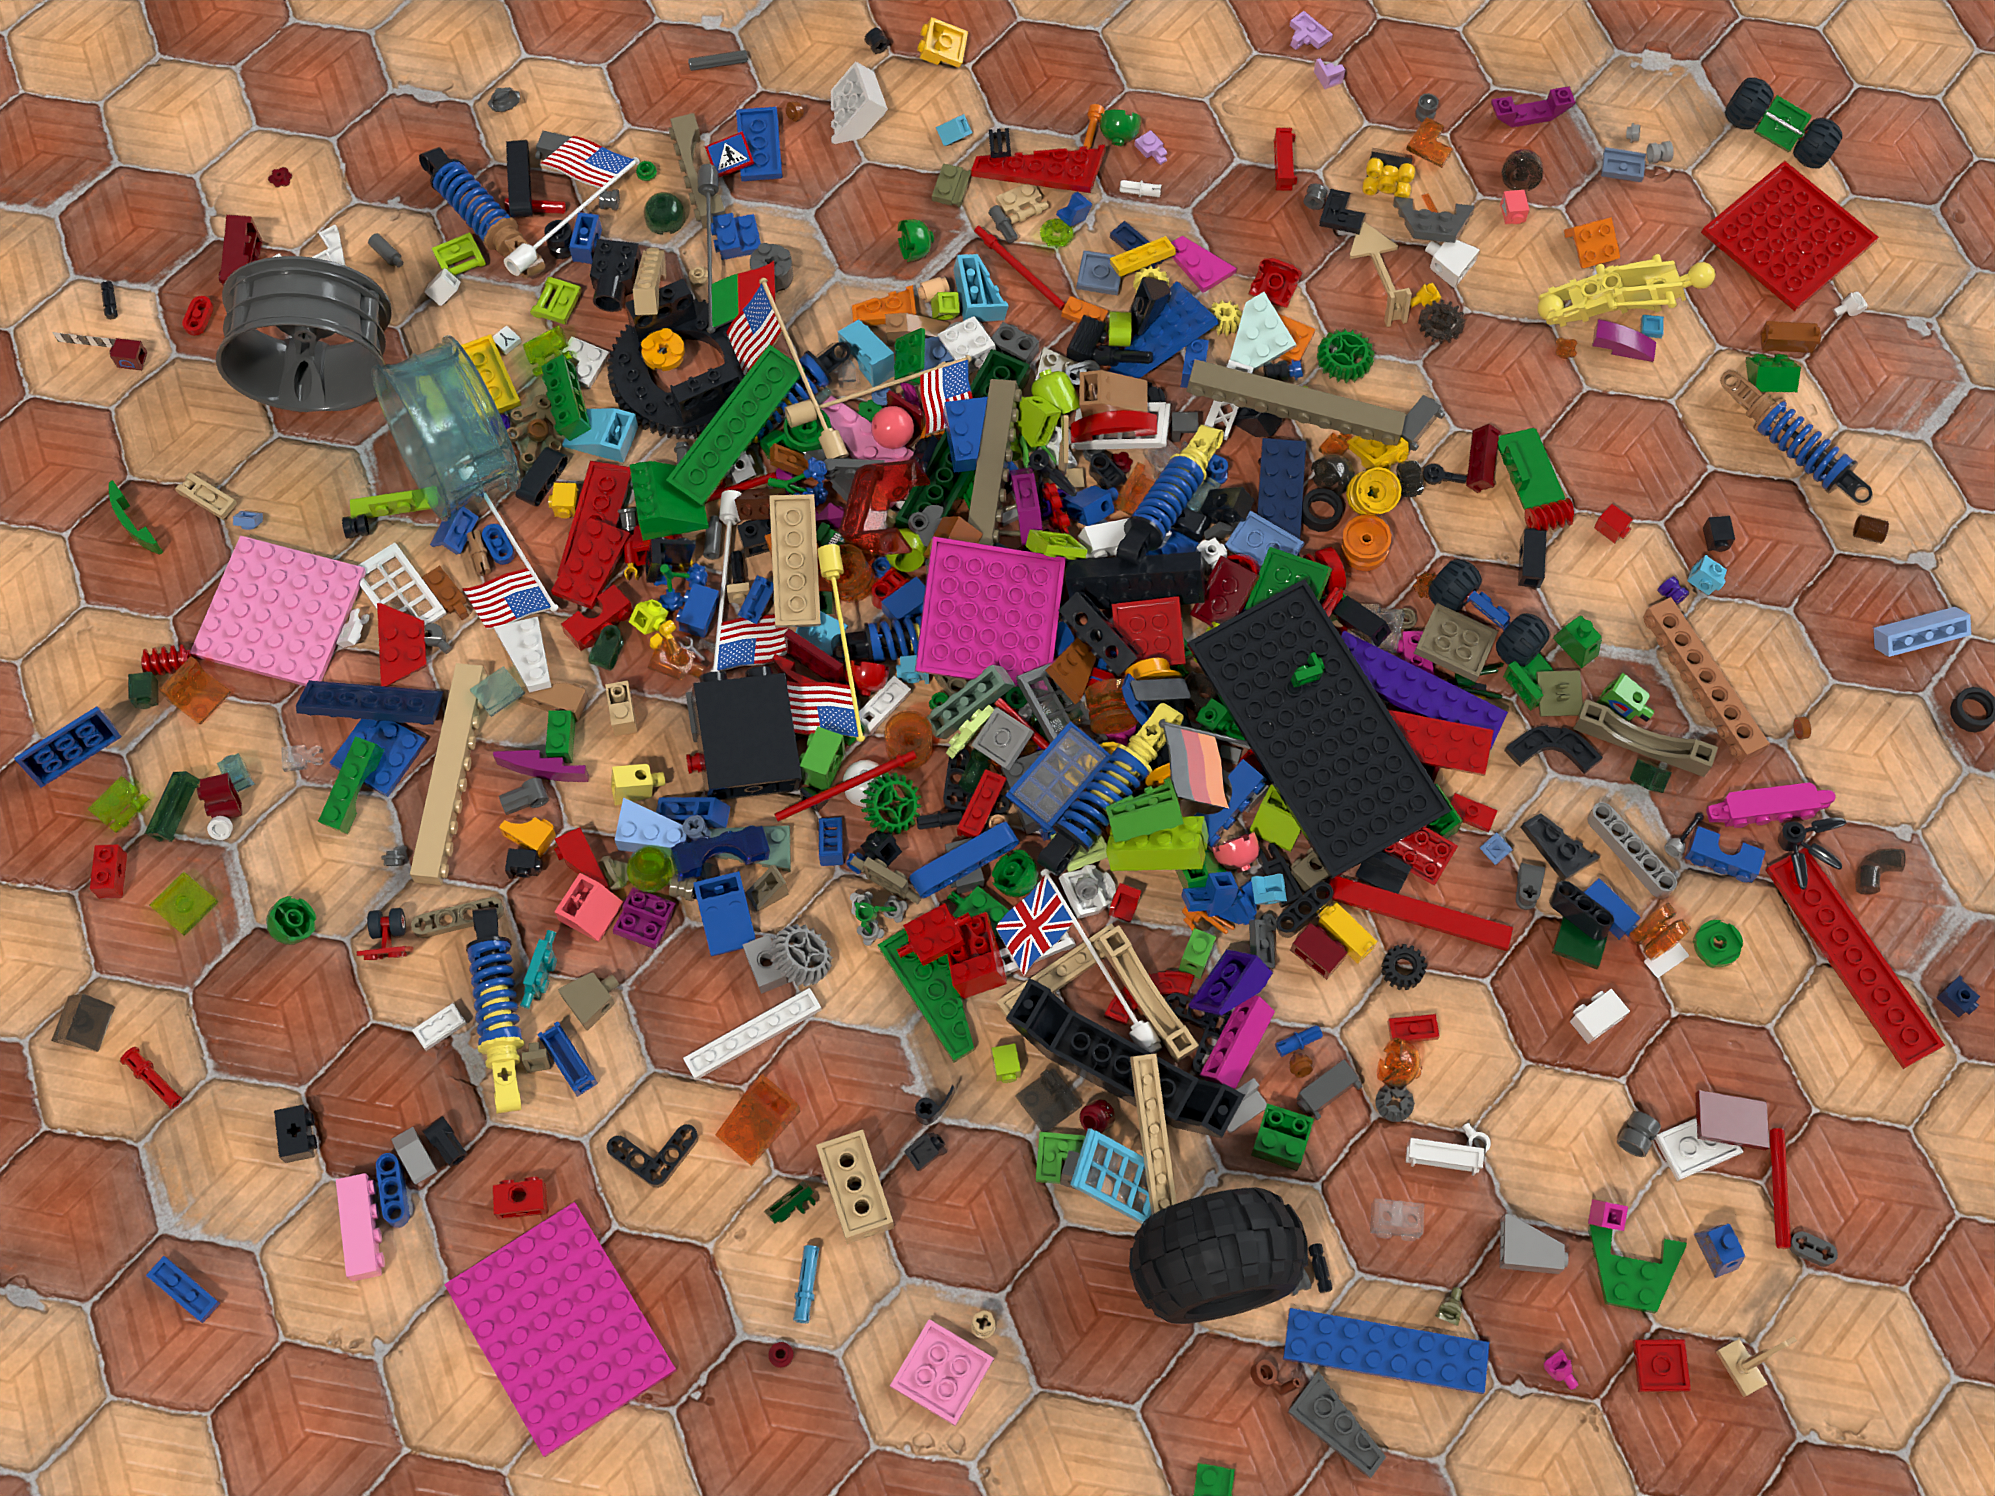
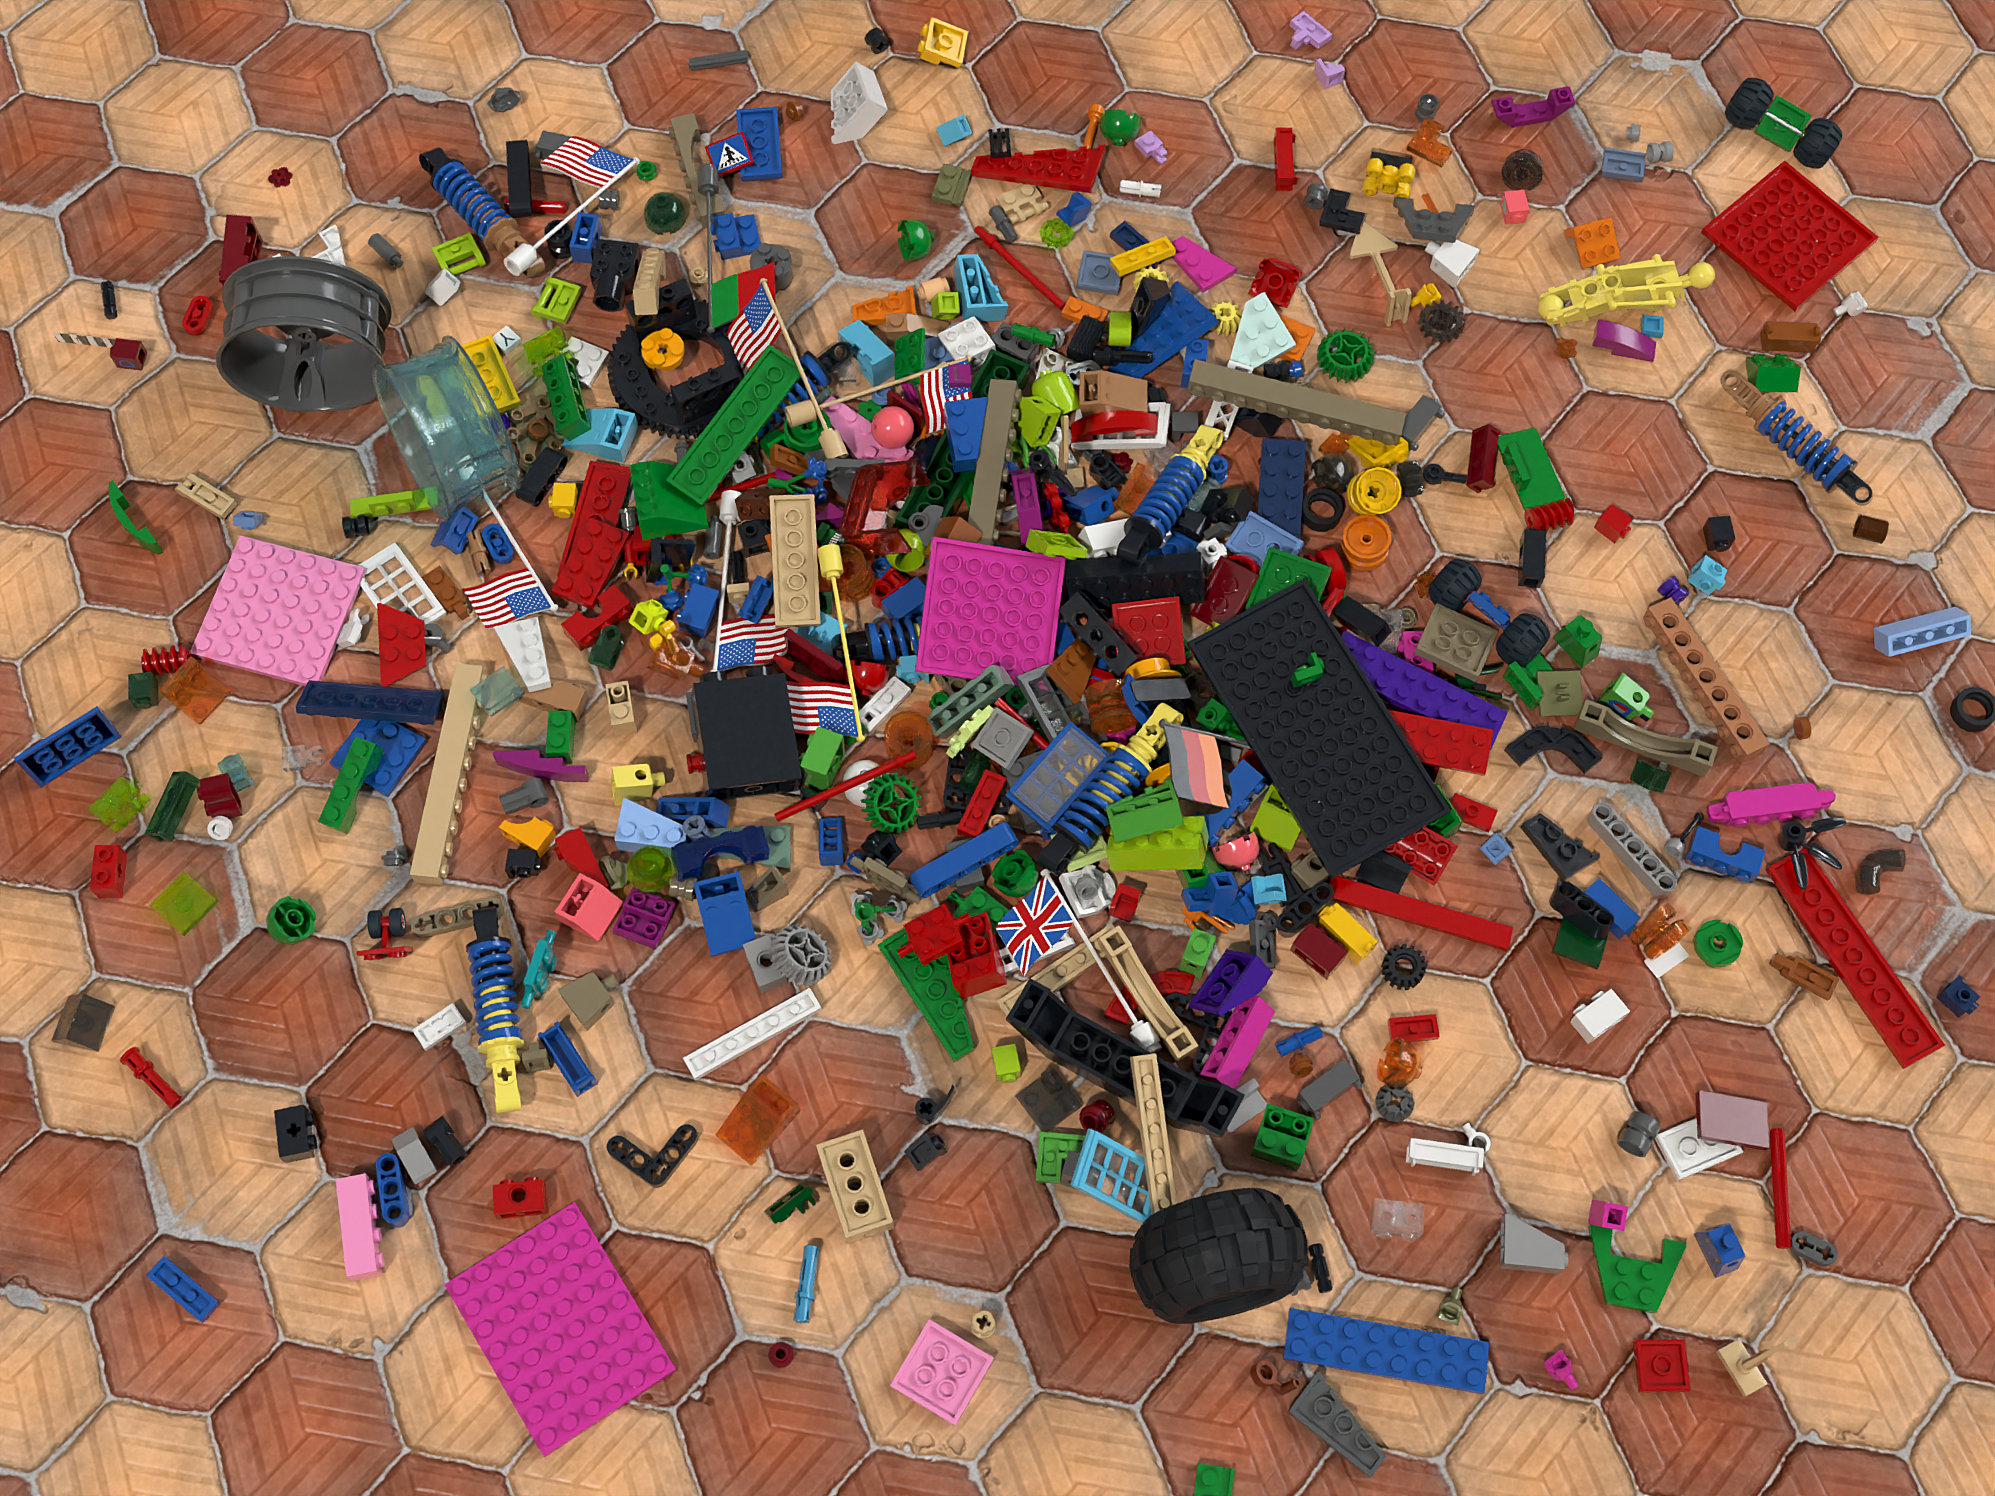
dark grey piece [1515,863,1545,910] -> none
none -> magenta tile [948,364,971,387]
none -> green pin [1011,322,1056,348]
none -> light grey plate [1046,328,1066,349]
none -> dark orange hinge [1769,953,1839,1001]

